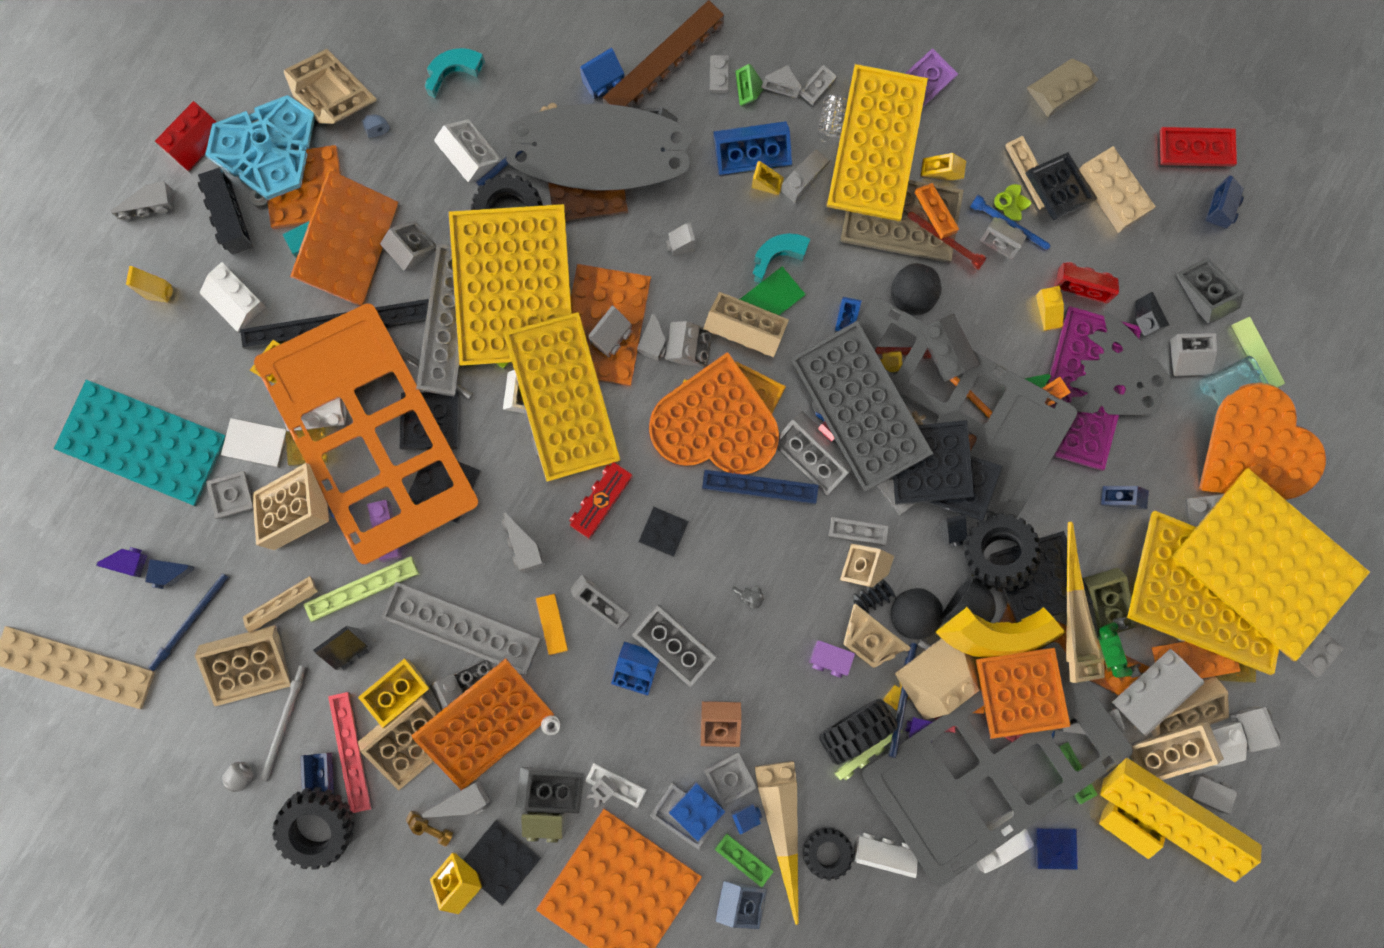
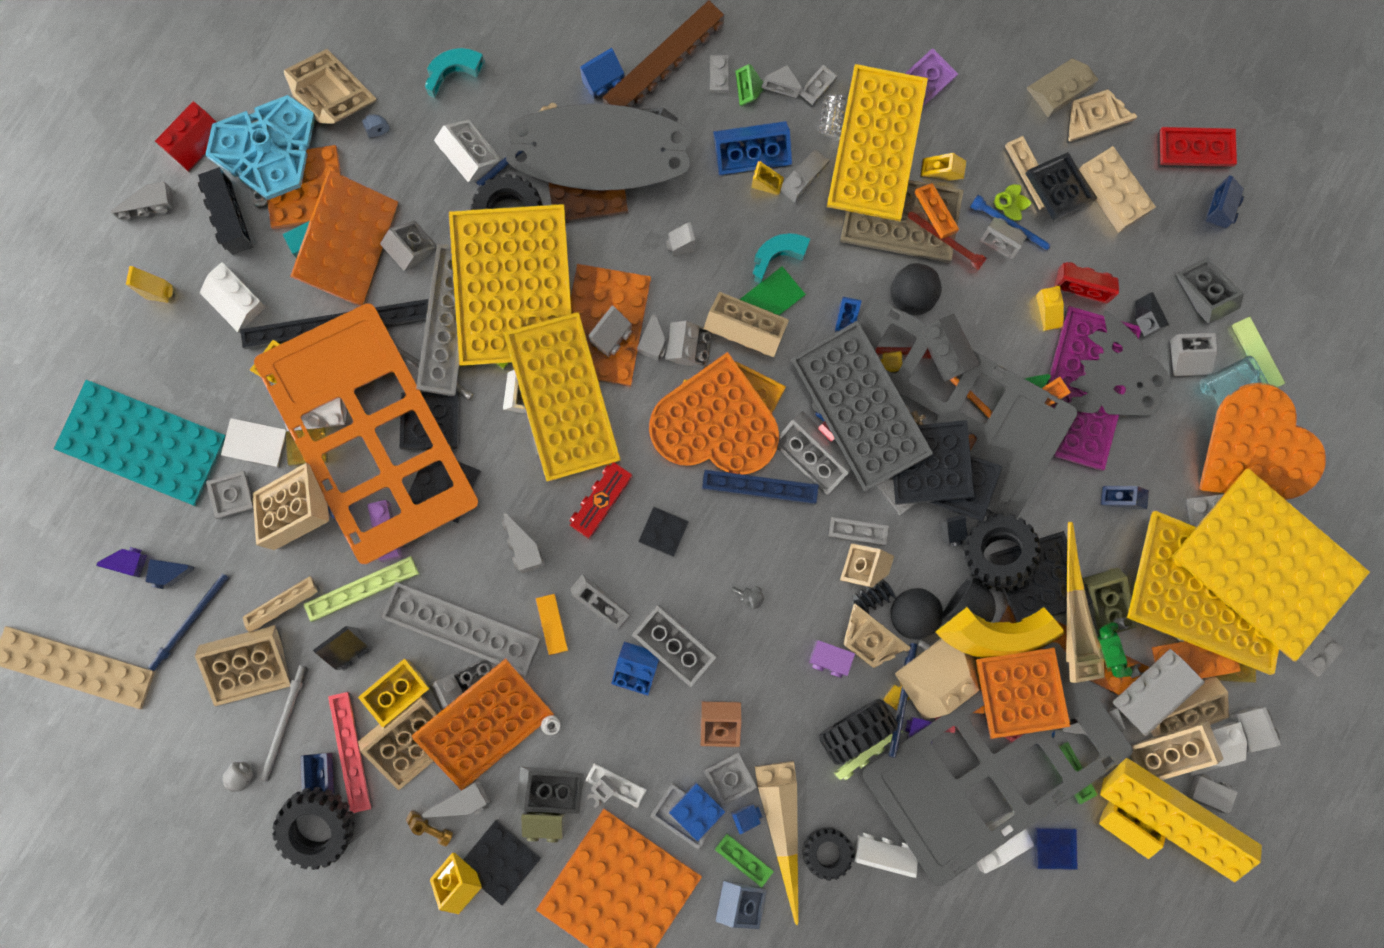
none -> tan wing [1068,89,1137,142]

